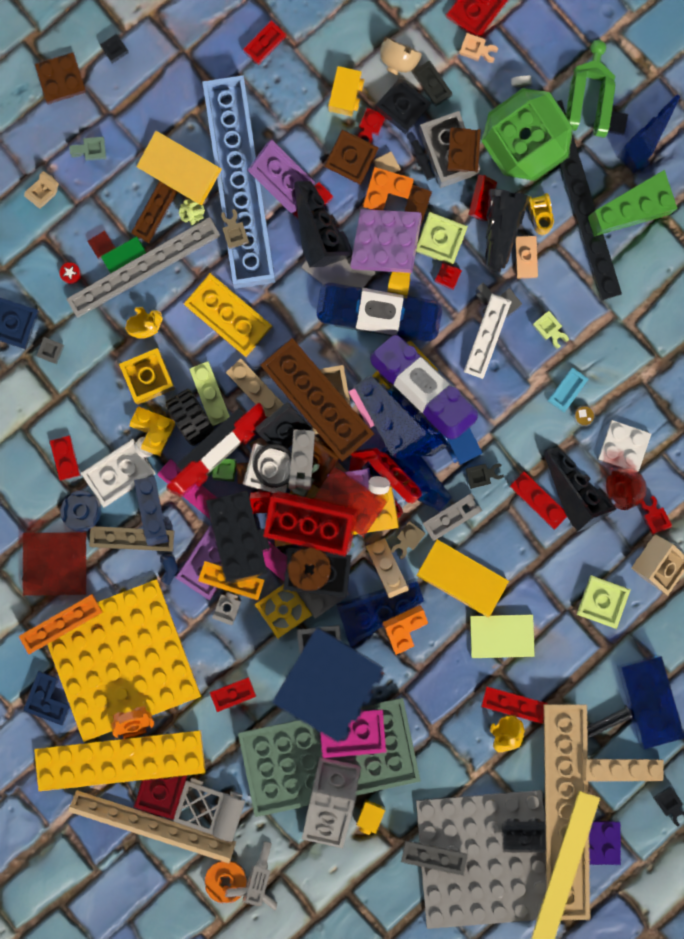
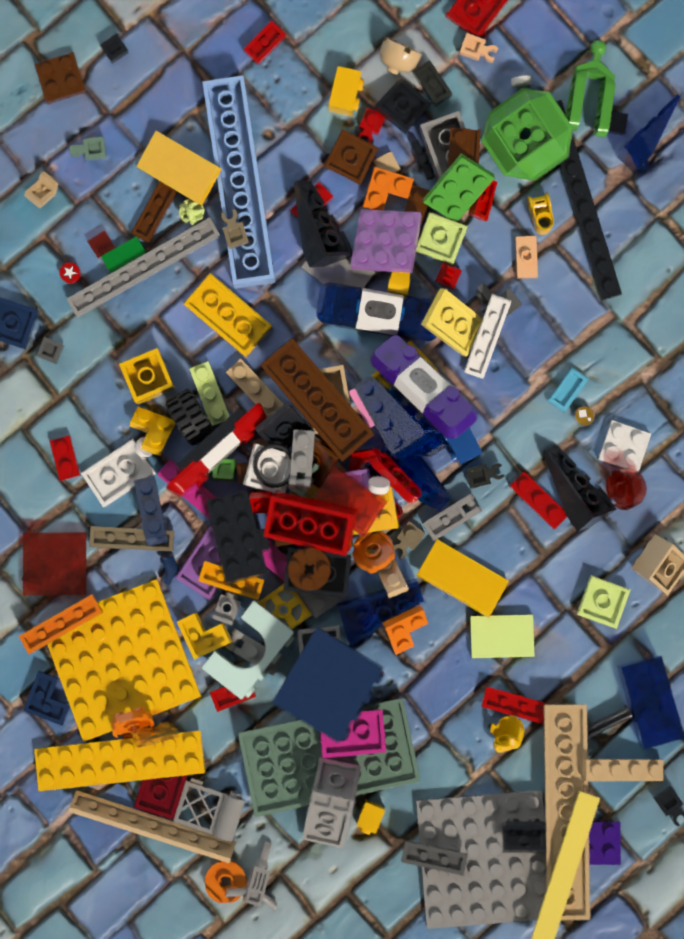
dark blue tile [60,490,101,532] -> none
yellow hair [125,307,163,339] -> none
medium lavender plate [247,140,315,213] -> none
black cone [485,189,530,272] -> none
yellowish green plate [533,311,569,349] -> none
bright green wedge [588,170,678,236] -> none
red plate [640,496,672,536] -> none
none -> clear yellow plate [131,722,179,748]
none -> yellow plate [177,612,233,660]
none -> light aqua arch [202,601,295,700]
none -> light grey plate [224,628,284,676]
none -> orange plate [352,532,395,574]
none -> light yellow plate [421,288,483,357]
none -> bright green plate [423,153,495,222]

